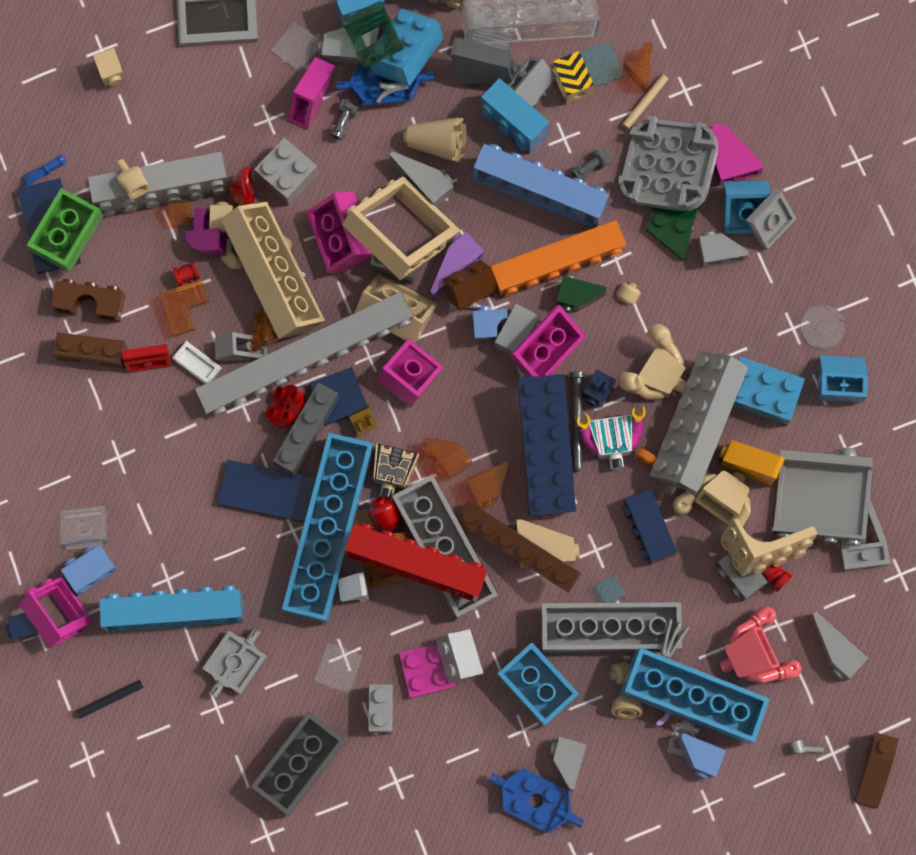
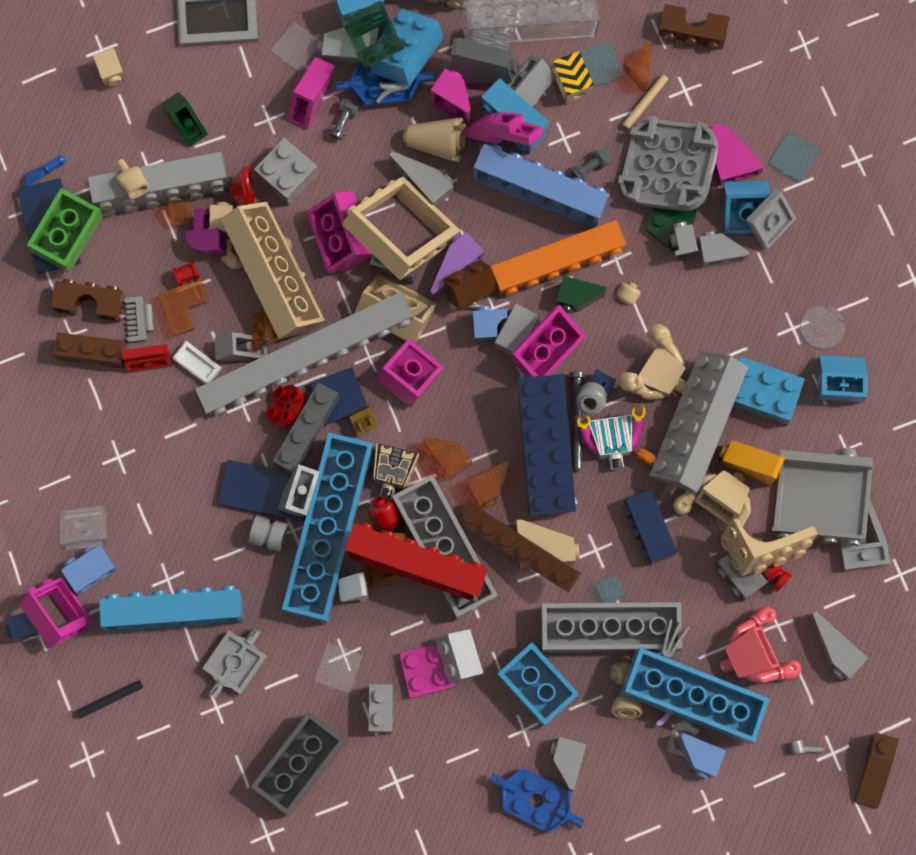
none -> light grey piece [124,296,154,343]
none -> dark green slope [160,92,208,147]
none -> light grey wheel [248,515,288,552]
none -> light grey slope [278,464,320,517]
none -> dark pink slope [431,69,471,127]
none -> dark pink slope [461,112,543,146]
none -> light grey head [576,382,607,415]
none -> reddish brown arch [658,4,730,50]
none -> light grey brick [670,222,698,257]
none -> clear light blue piece [769,132,820,183]

